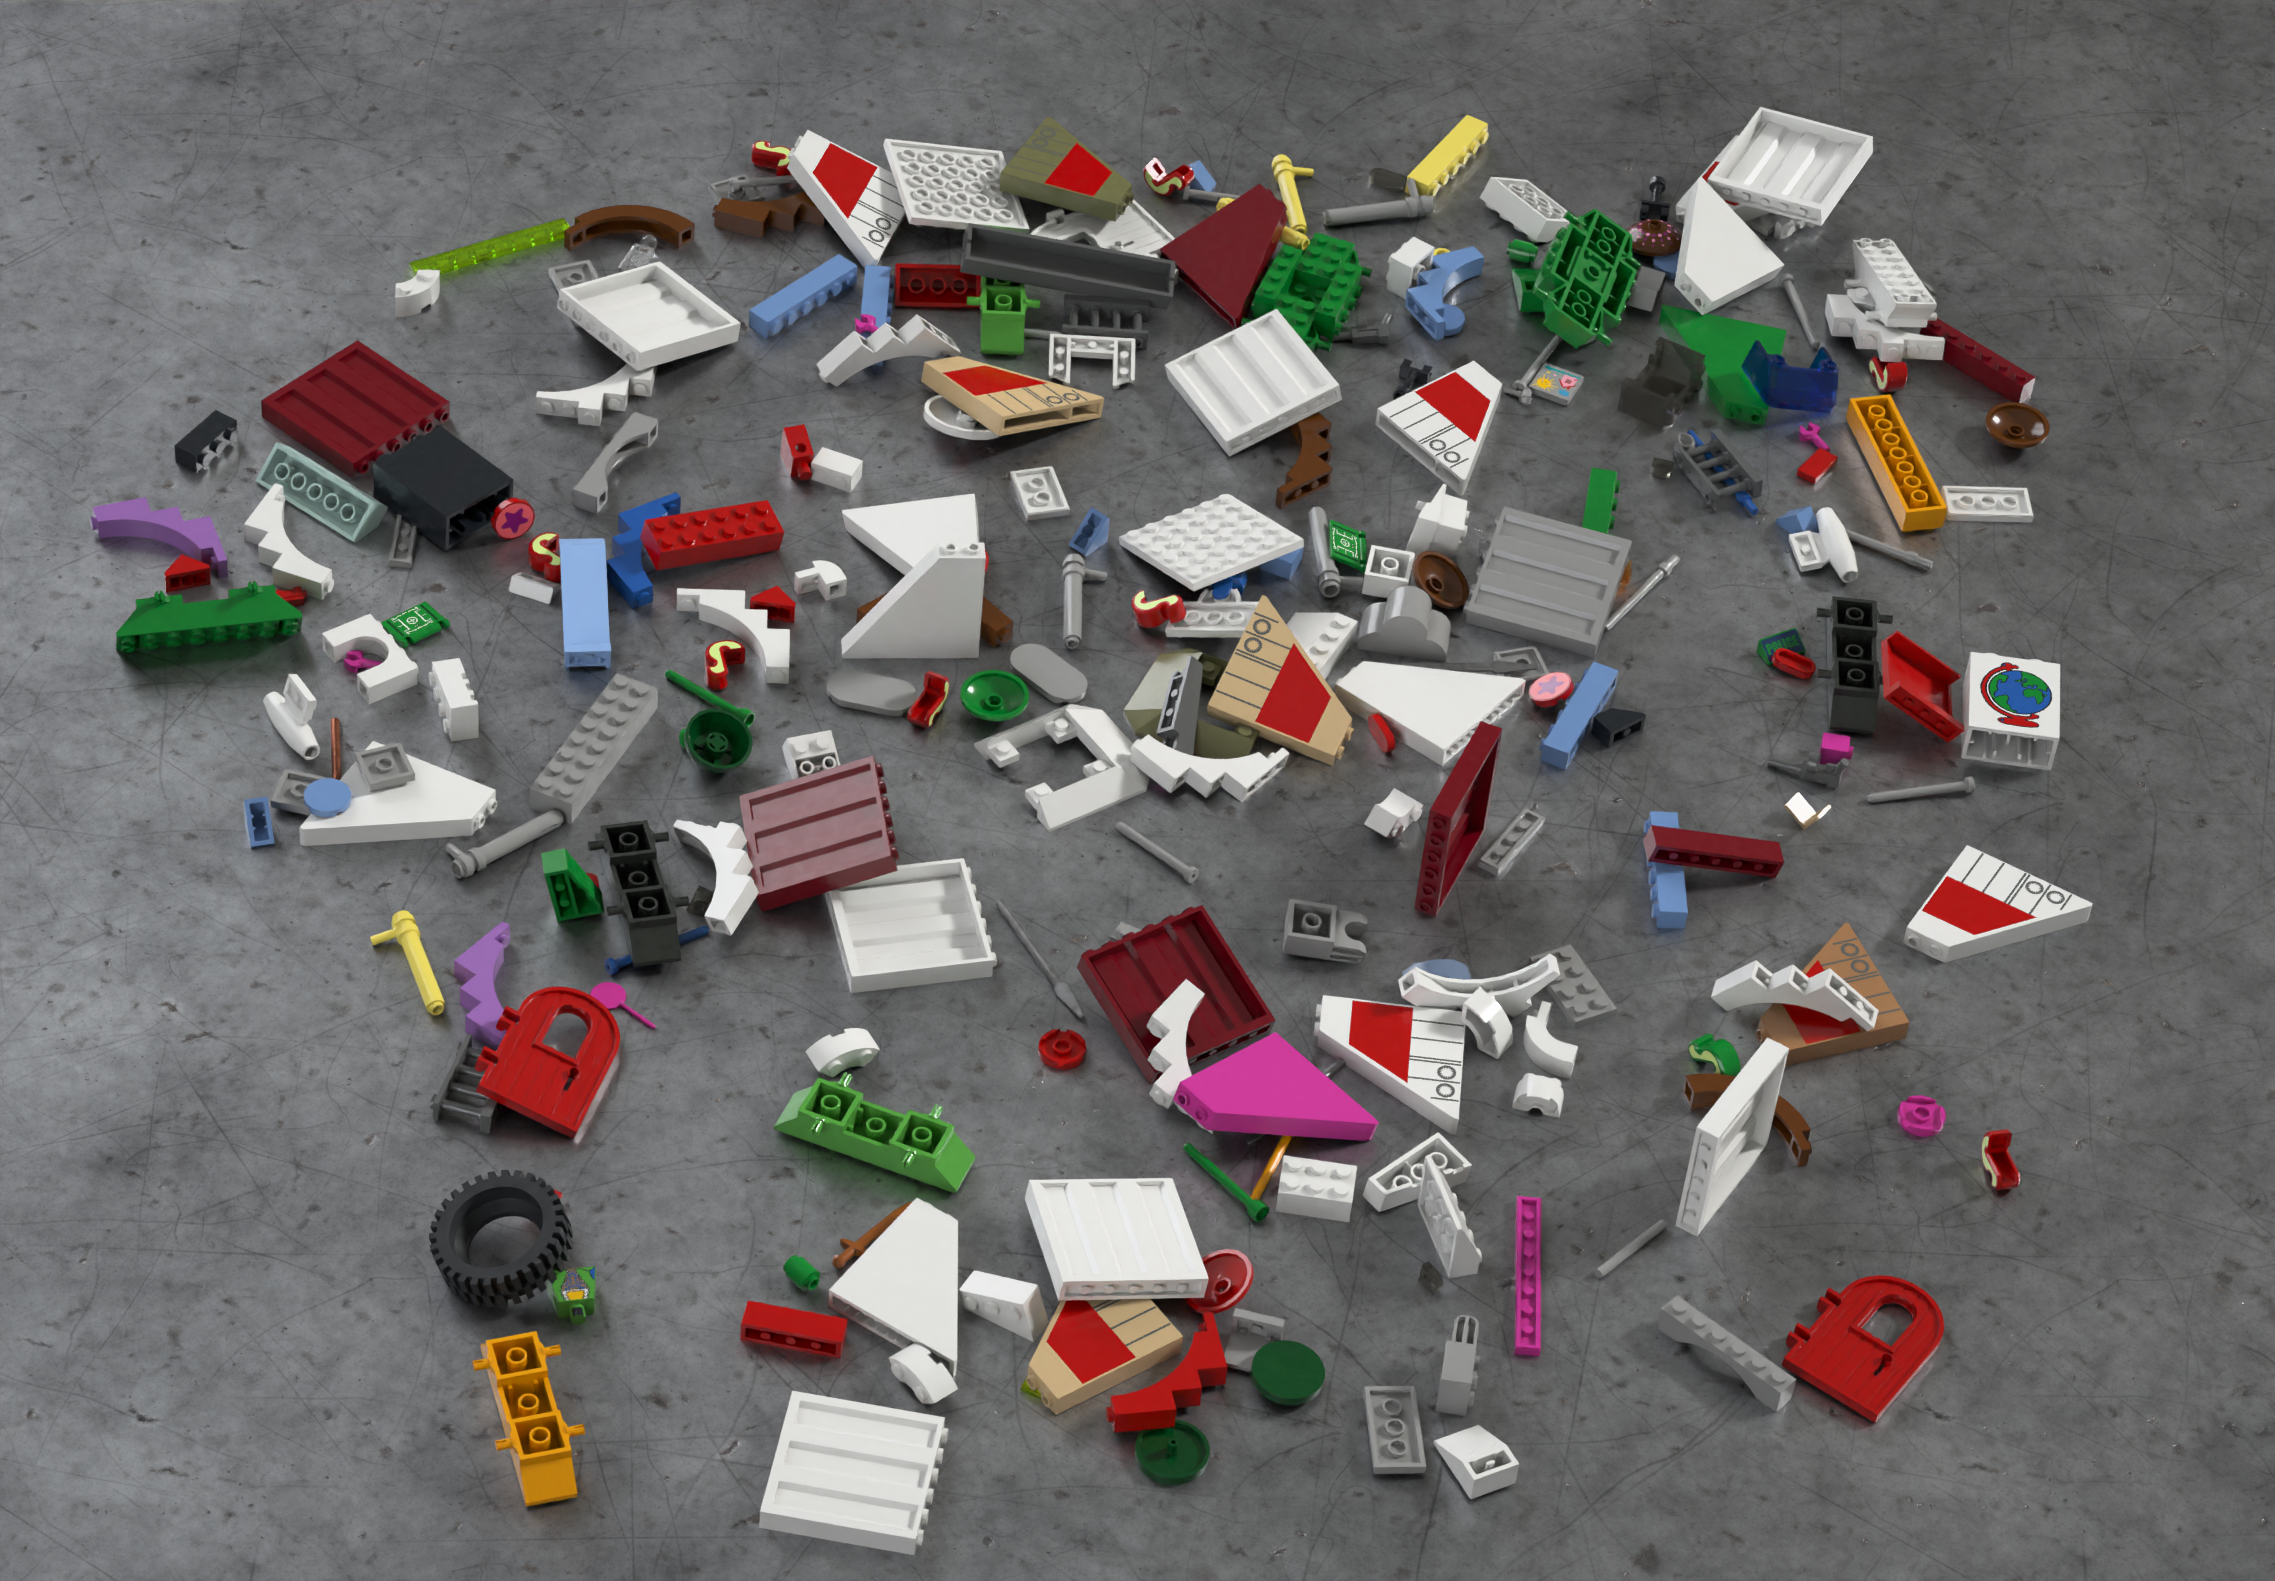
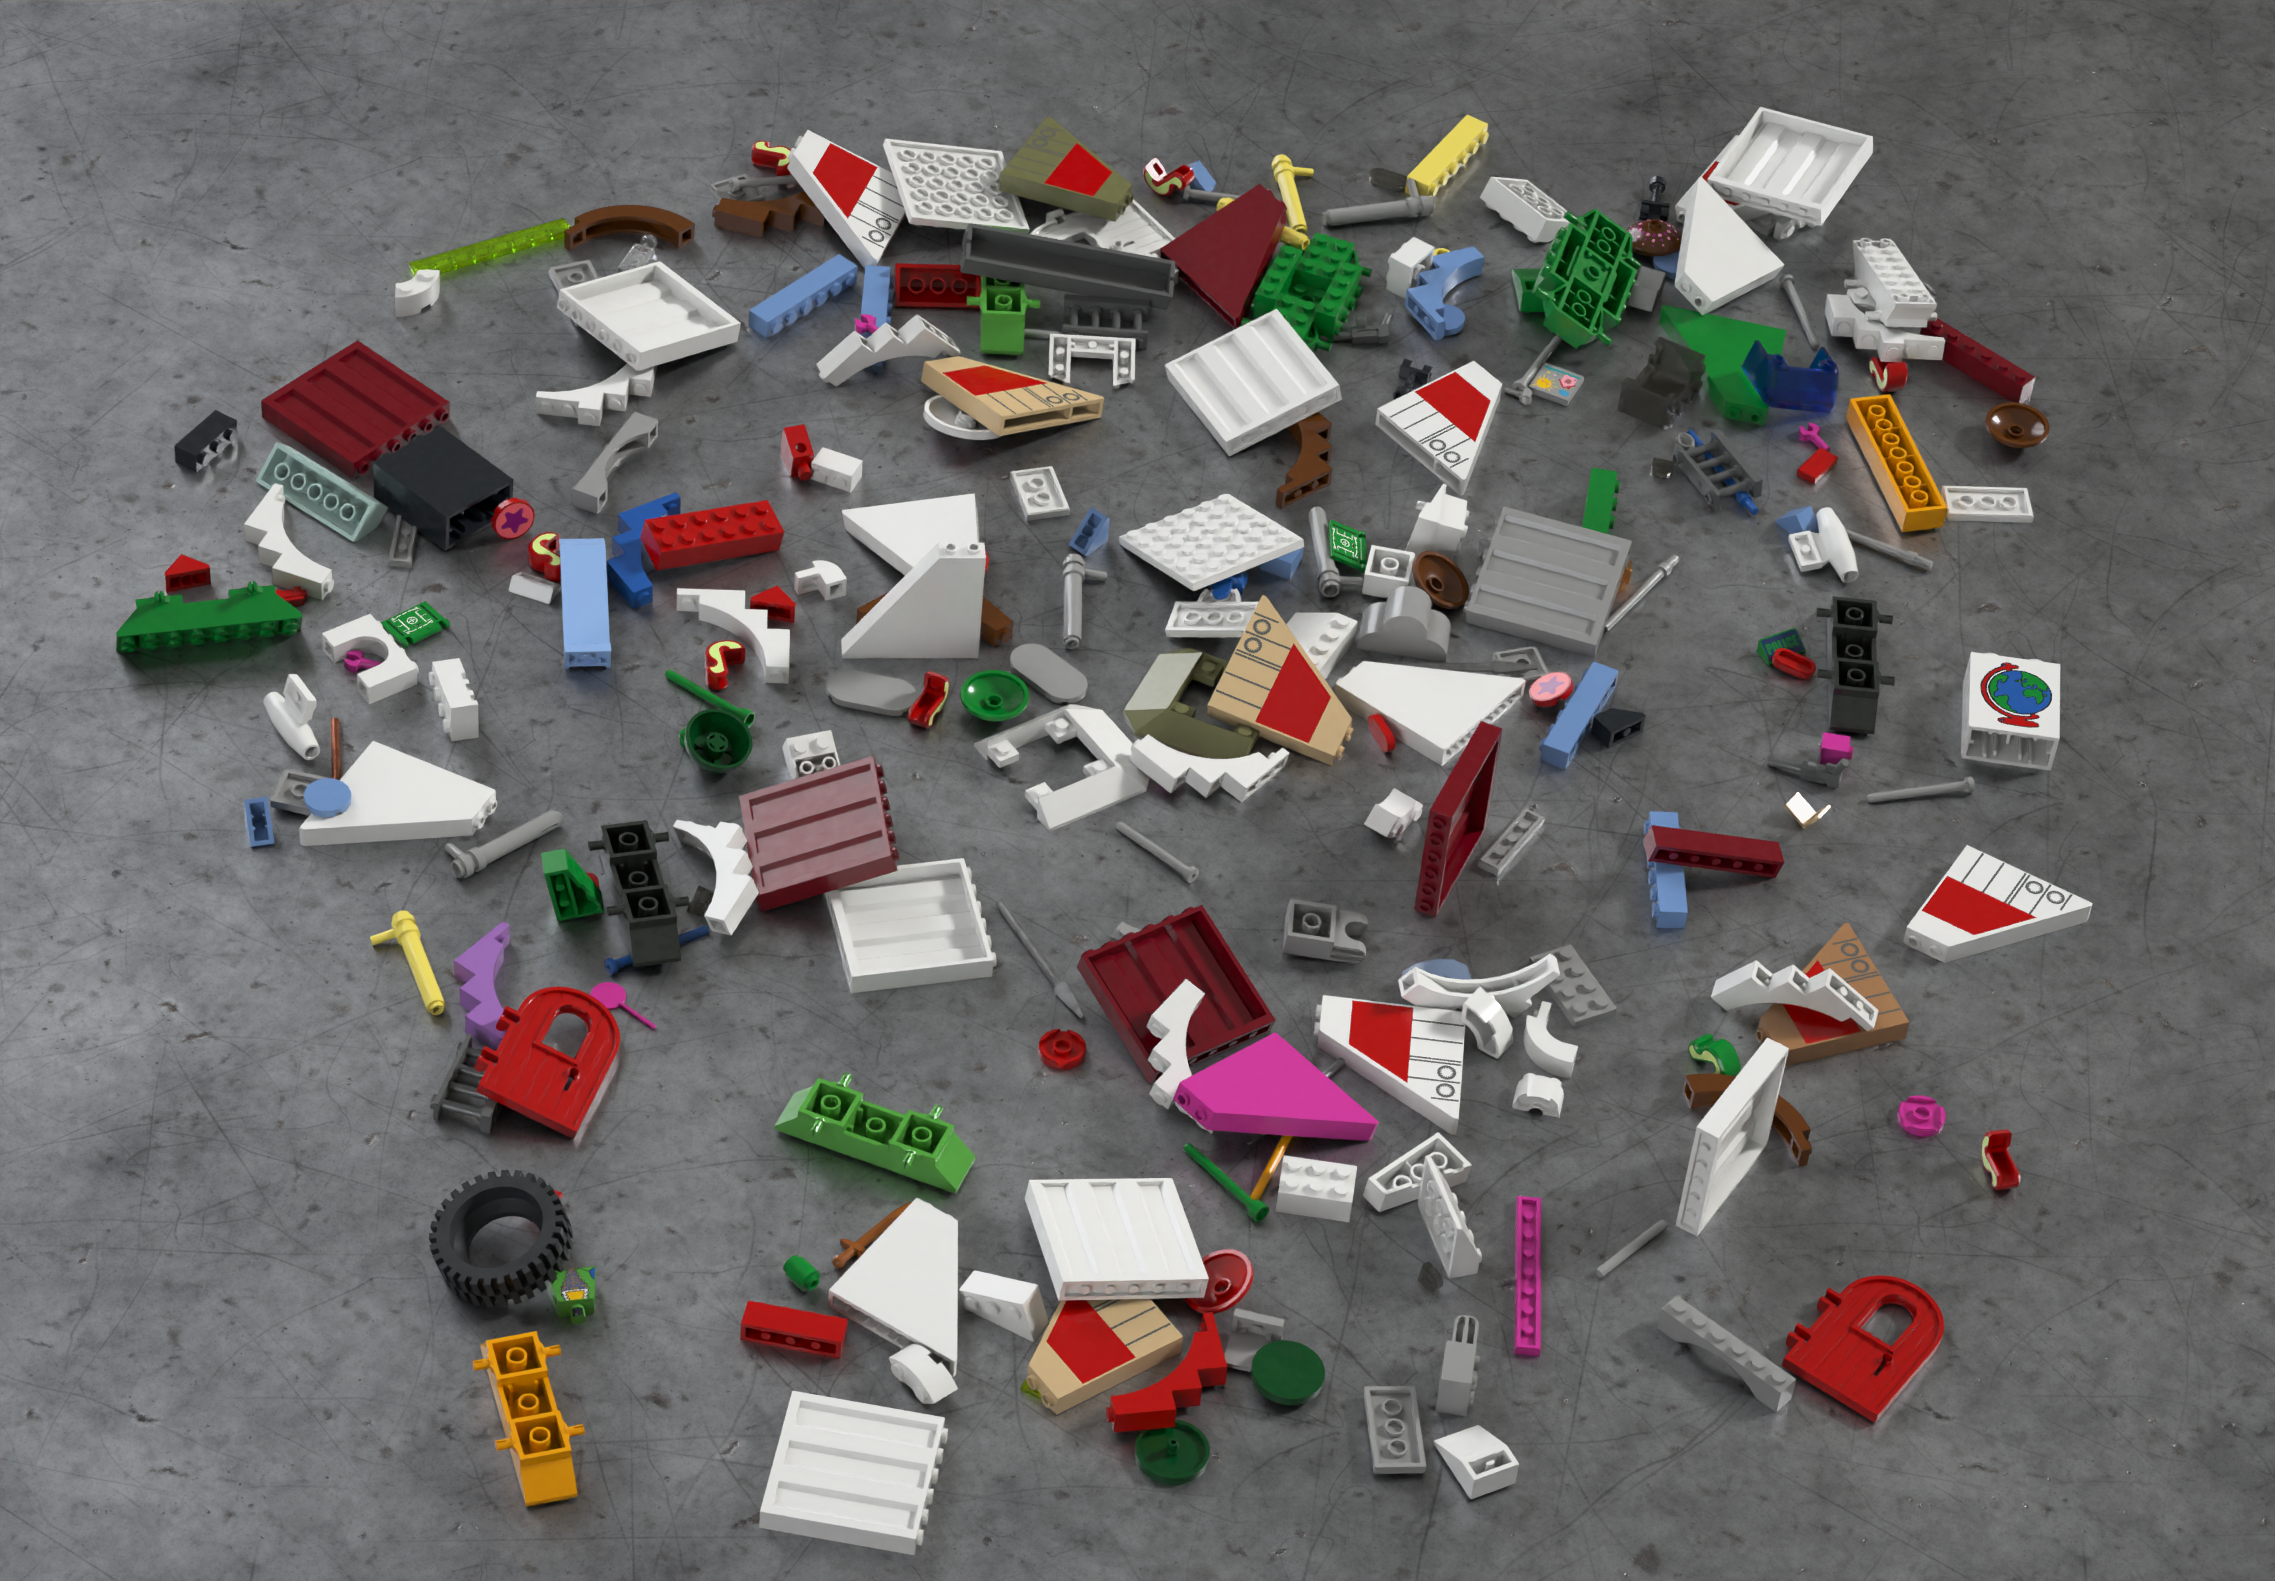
medium lavender arch [90,497,228,578] -> none
light grey plate [355,742,415,791] -> none
light grey brick [530,673,658,824] -> none
white brick [805,1028,880,1077] -> none
red animal [1131,590,1186,628] -> none
dark grey wedge [1156,655,1203,756] -> none
green brick [1506,239,1538,264] -> none
red panel [1881,630,1964,743] -> none

